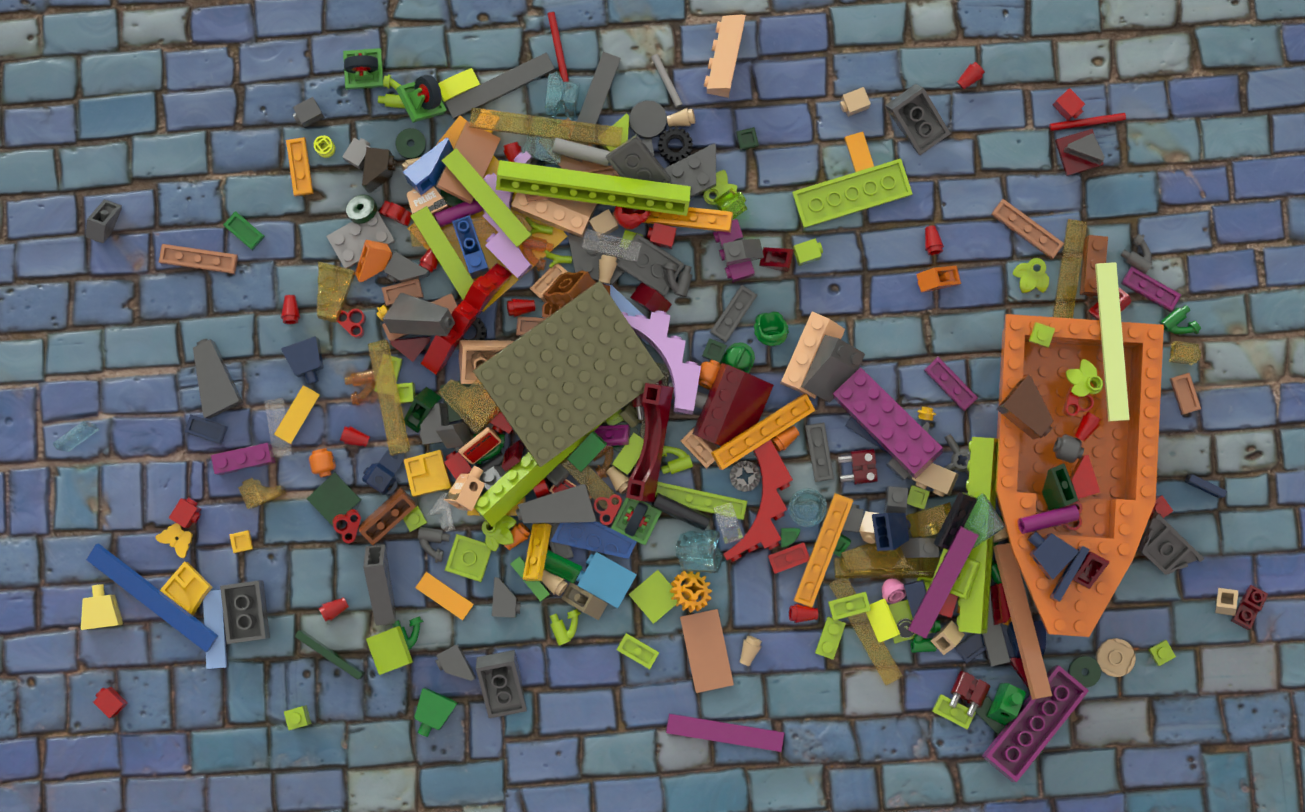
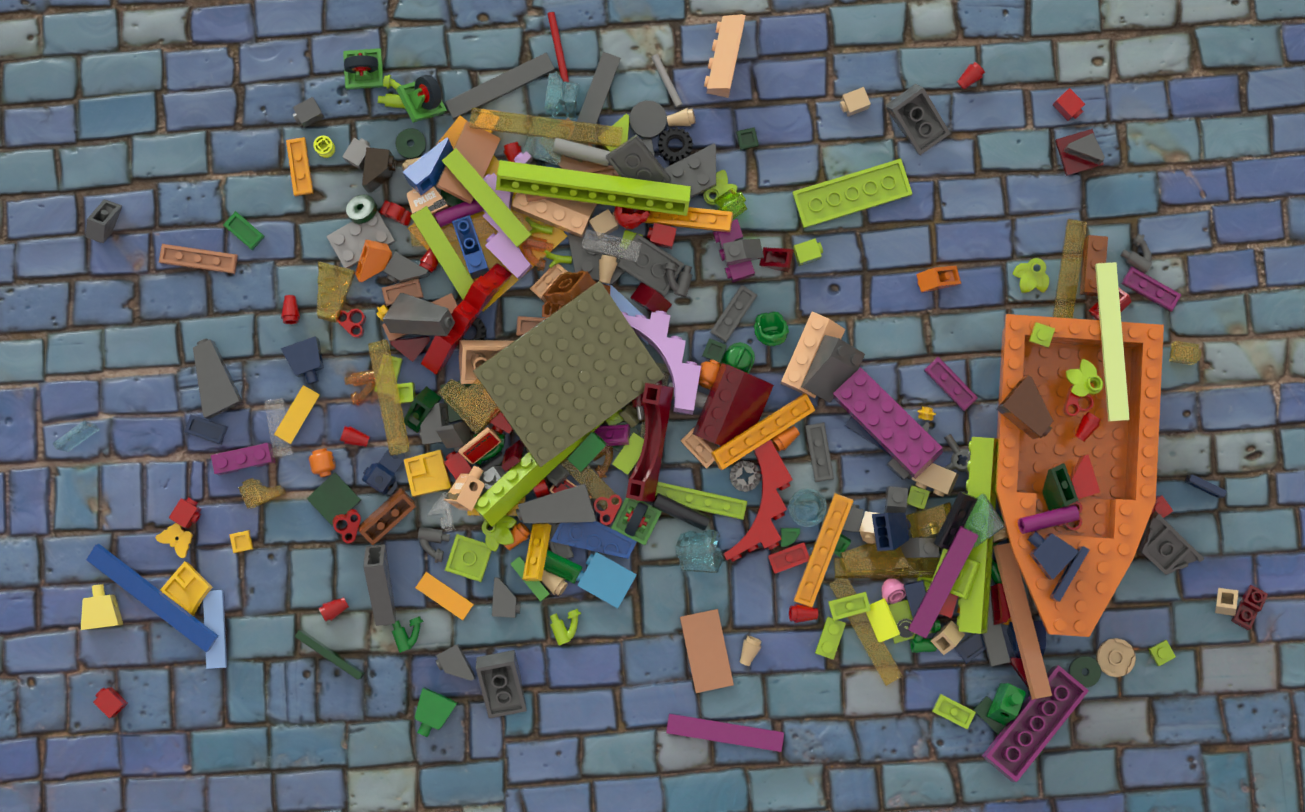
dark grey brick [220,581,270,644] -> none
lime brick [284,705,312,730] -> none
lime tile [366,626,413,675] -> none
lime plate [403,506,428,532] -> none
neon yellow slope [438,68,480,102] -> none
red cone [507,298,535,317] -> none
dark tan slope [561,582,608,620] -> none
tan cone [606,466,629,495] -> none
lime plate [616,633,659,669] -> none
lime tile [628,570,678,624] -> none
lime plant [661,446,693,475] -> none
light orange gear [670,570,712,613] -> none
clear slope [713,502,744,545] -> none
dark red piece [838,449,878,485] -> none
light orange tile [844,132,874,172] -> none
red cone [925,226,944,255] -> none
dark red piece [949,671,991,717] -> none
nougat tile [991,199,1064,259] -> none
red bar [1049,113,1126,131] -> none
dark grey head [1053,434,1084,463] -> none
dark red slope [1073,552,1109,589] -> none
green plant [1160,305,1201,334] -> none
nougat tile [1170,373,1201,415] -> none

